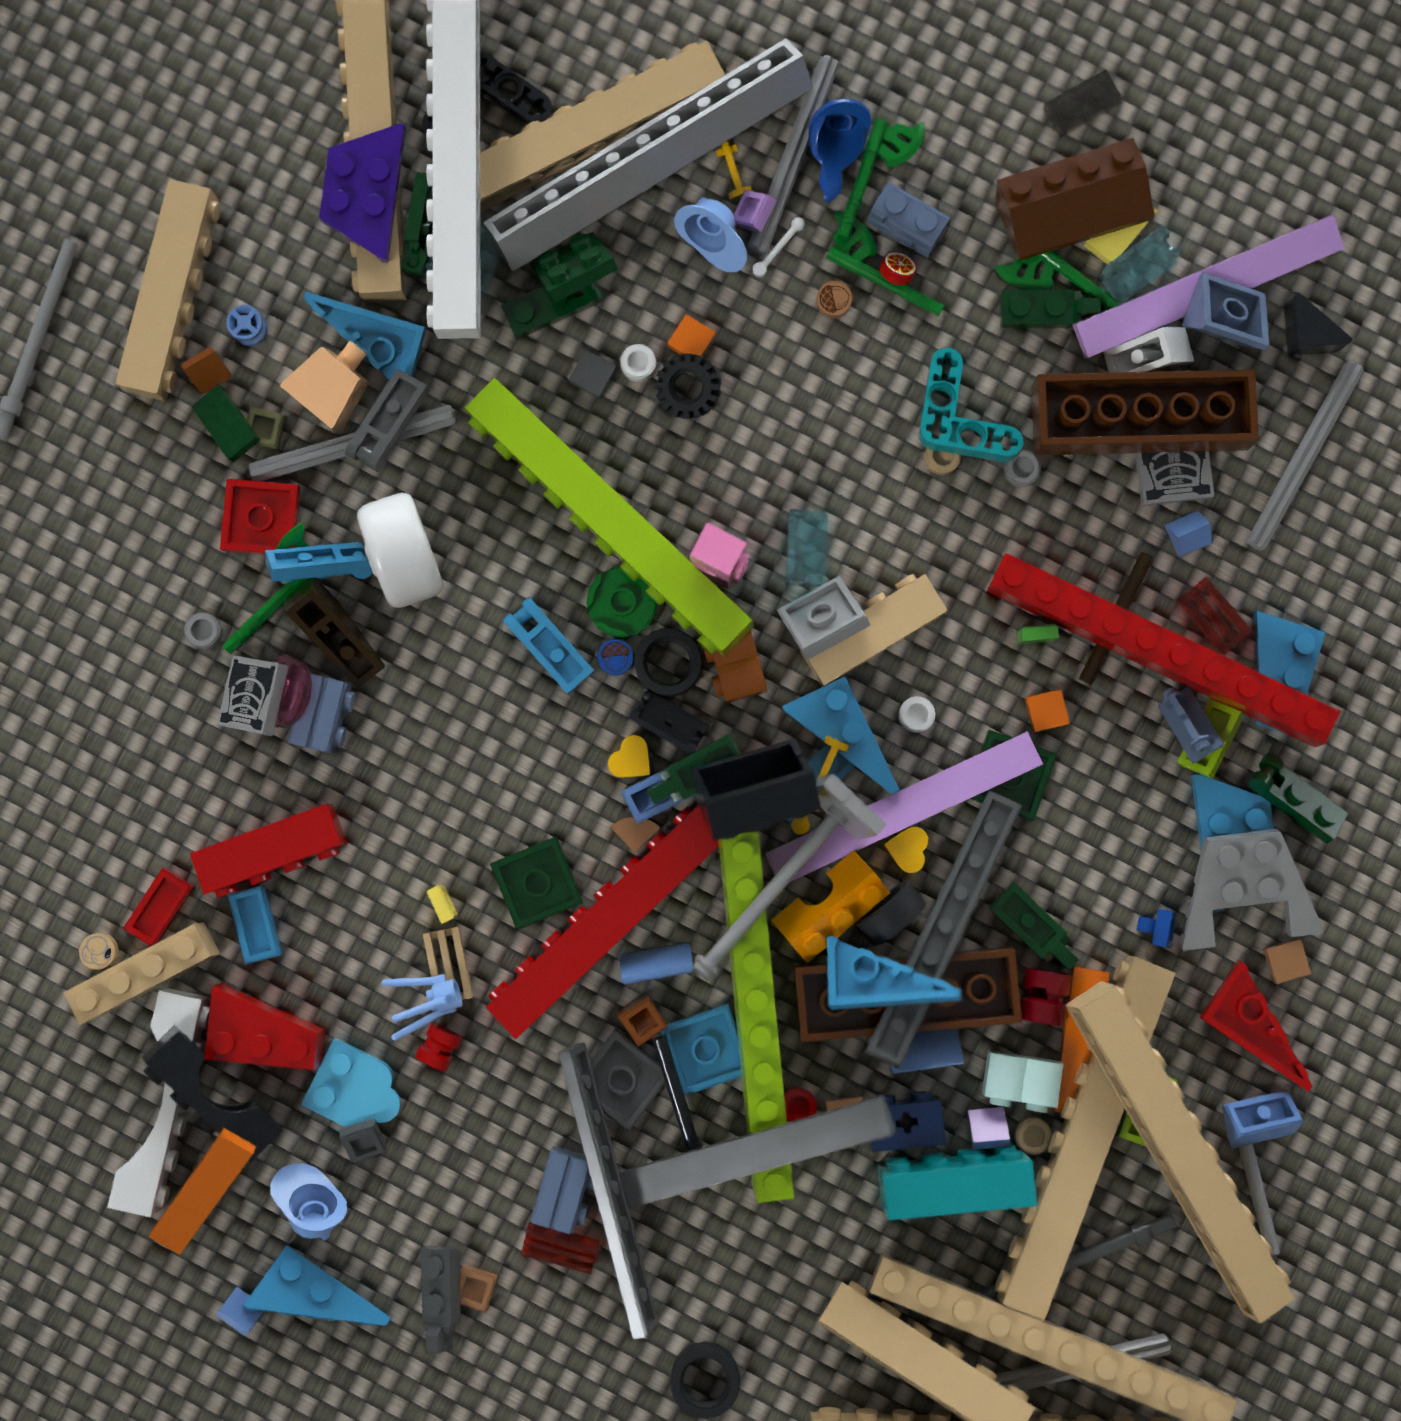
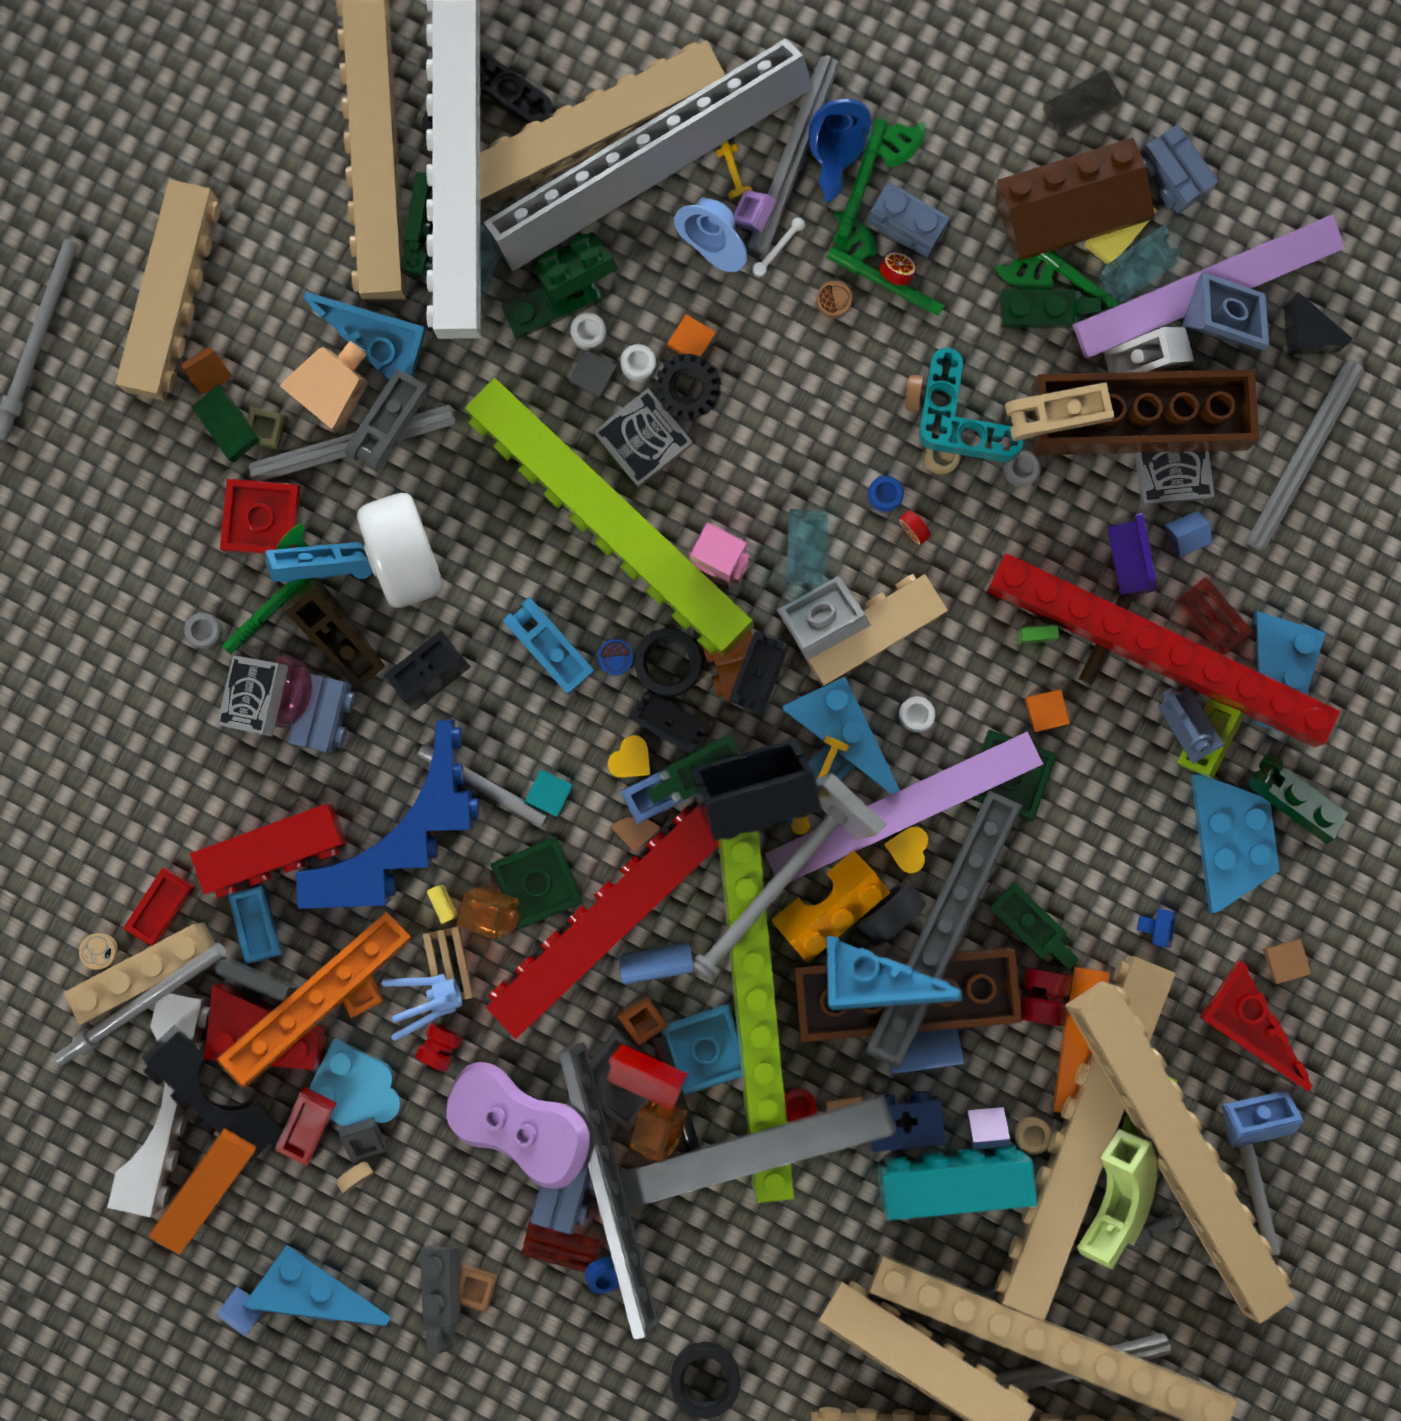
medium blue wheel [226,305,268,347] -> none
light blue piece [270,1163,347,1241] -> none
dark purple wing [319,124,406,263] -> none
green tile [586,567,658,638] -> none
light aqua brick [982,1050,1063,1113] -> none
light grey wing [1179,829,1323,951] -> none
none -> light grey bar [54,943,226,1066]
none -> dark grey tile [215,959,299,1001]
none -> orange plate [218,912,411,1089]
none -> red tile [275,1087,337,1166]
none -> blue arch [296,719,479,909]
none -> tan tile [336,1161,374,1194]
none -> orange tile [343,976,385,1018]
none -> black hinge [384,630,471,711]
none -> light grey bar [417,743,548,827]
none -> lavender plate [446,1062,590,1189]
none -> clear orange brick [457,886,519,940]
none -> teal tile [525,769,573,817]
none -> white tile [570,312,606,350]
none -> blue tile [585,1257,619,1294]
none -> tile [593,388,693,488]
none -> red panel [606,1044,688,1110]
none -> clear orange brick [629,1101,688,1163]
none -> black hinge [729,631,789,715]
none -> blue tile [867,476,904,513]
none -> red tile [898,510,931,546]
none -> medium nougat tile [905,375,924,412]
none -> tan plate [1005,382,1114,441]
none -> yellowish green arch [1077,1129,1157,1269]
none -> dark purple panel [1107,512,1157,598]
none -> sand blue brick [1140,124,1219,214]

